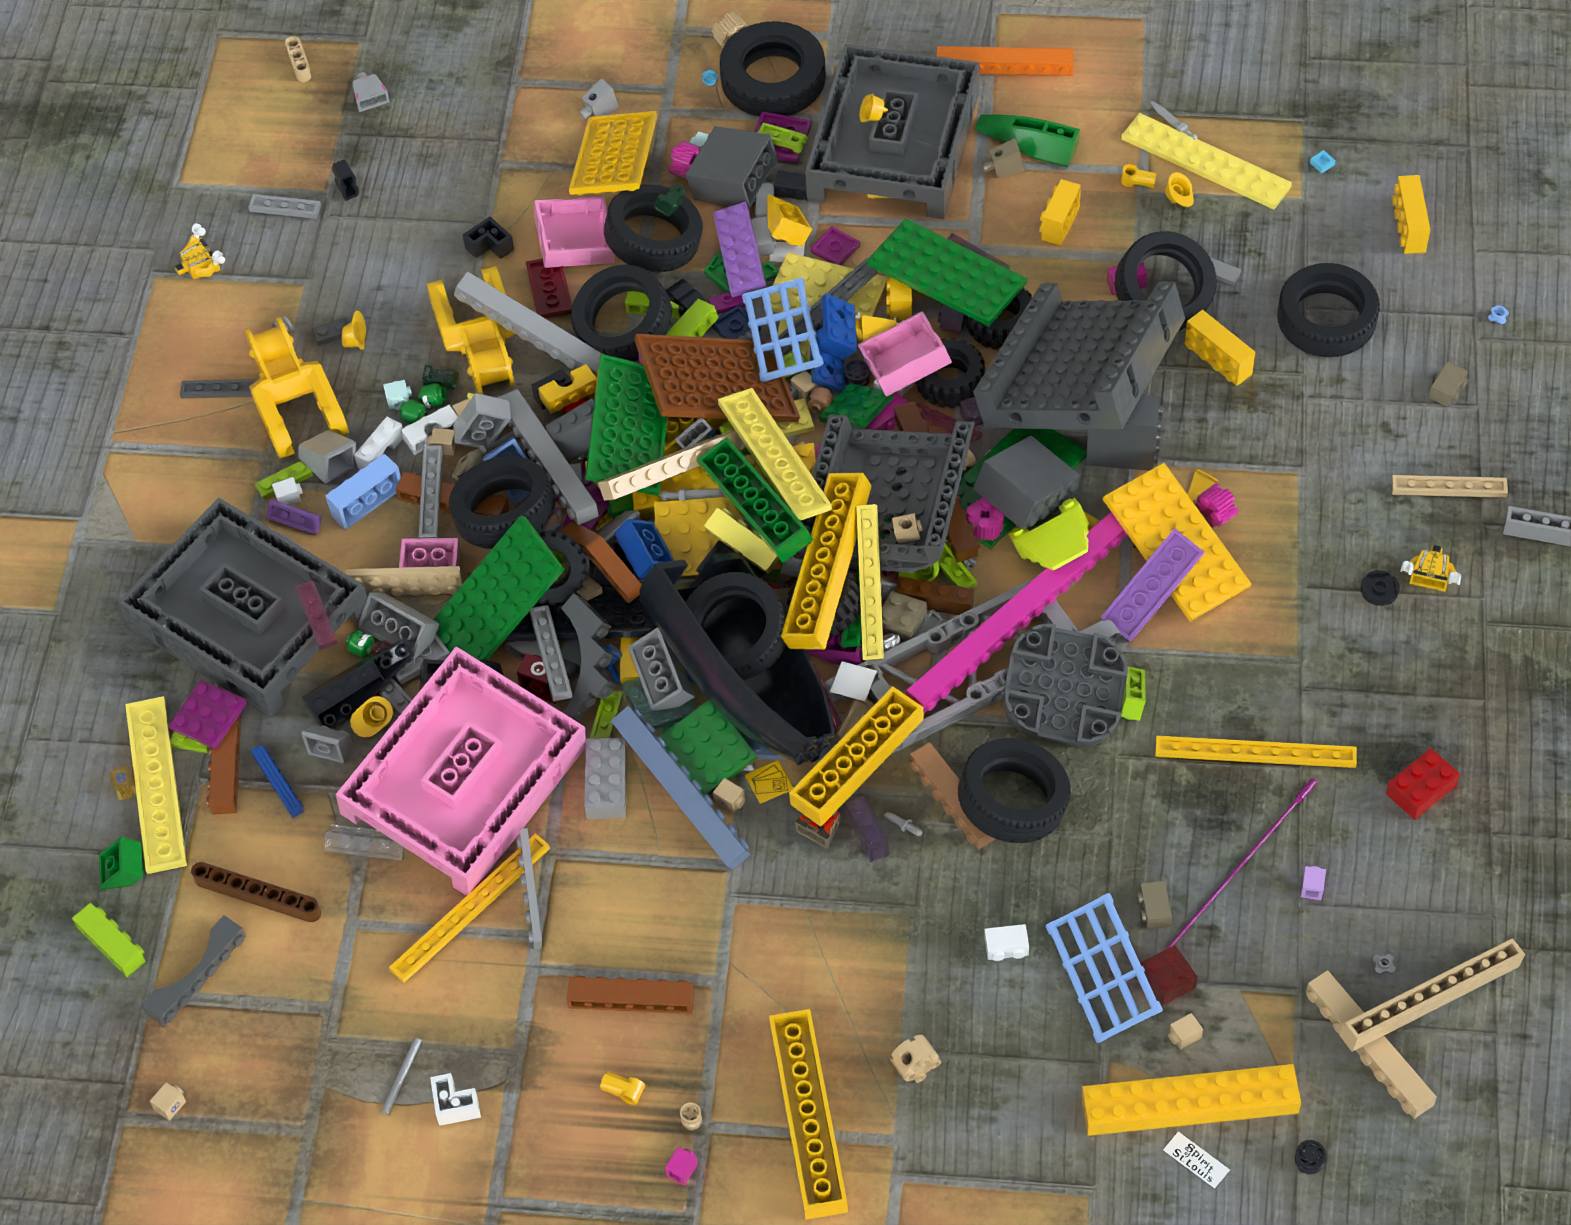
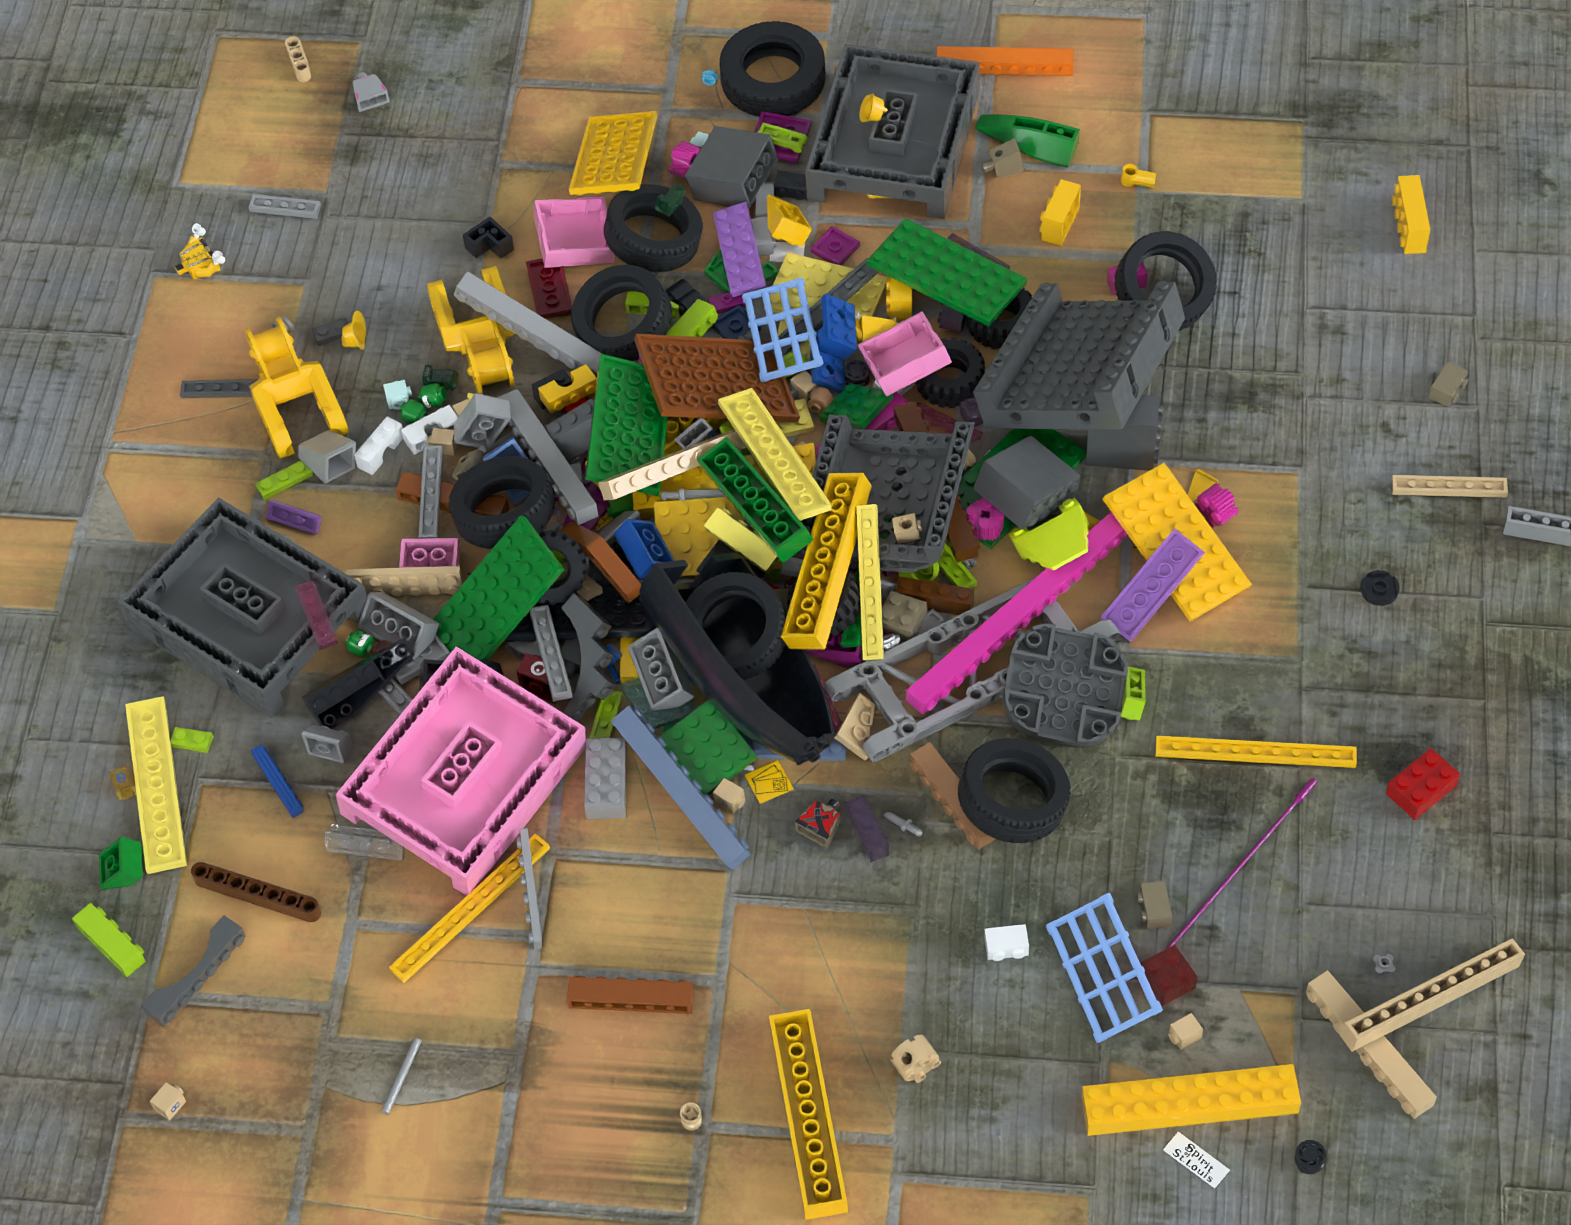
magenta plate [168,680,248,750] -> none
dark orange brick [206,712,242,815] -> none
white brick [272,477,303,505] -> none
light blue brick [326,454,401,530] -> none
black brick [332,160,359,201] -> none
yellow piece [350,696,393,737] -> none
white brick [430,1073,481,1126] -> none
light grey torso [579,78,619,120] -> none
yellow piece [600,1071,645,1105] -> none
dark pink brick [665,1147,698,1186] -> none
tan brick [711,12,749,48] -> none
yellow brick [789,686,924,827] -> none
white sticker [830,661,877,701] -> none
light yellow plate [1121,113,1292,210] -> none
light grey sword [1151,101,1198,140] -> none
yellow piece [1165,172,1194,207] -> none
yellow brick [1185,309,1255,386] -> none
light grey tile [1211,258,1241,286] -> none
black tyre [1277,263,1380,357] -> none
lavender brick [1301,866,1326,900] -> none
medium azure plate [1310,150,1336,173] -> none
yellow torso [1400,545,1461,592] -> none
light blue plate [1488,306,1509,324] -> none

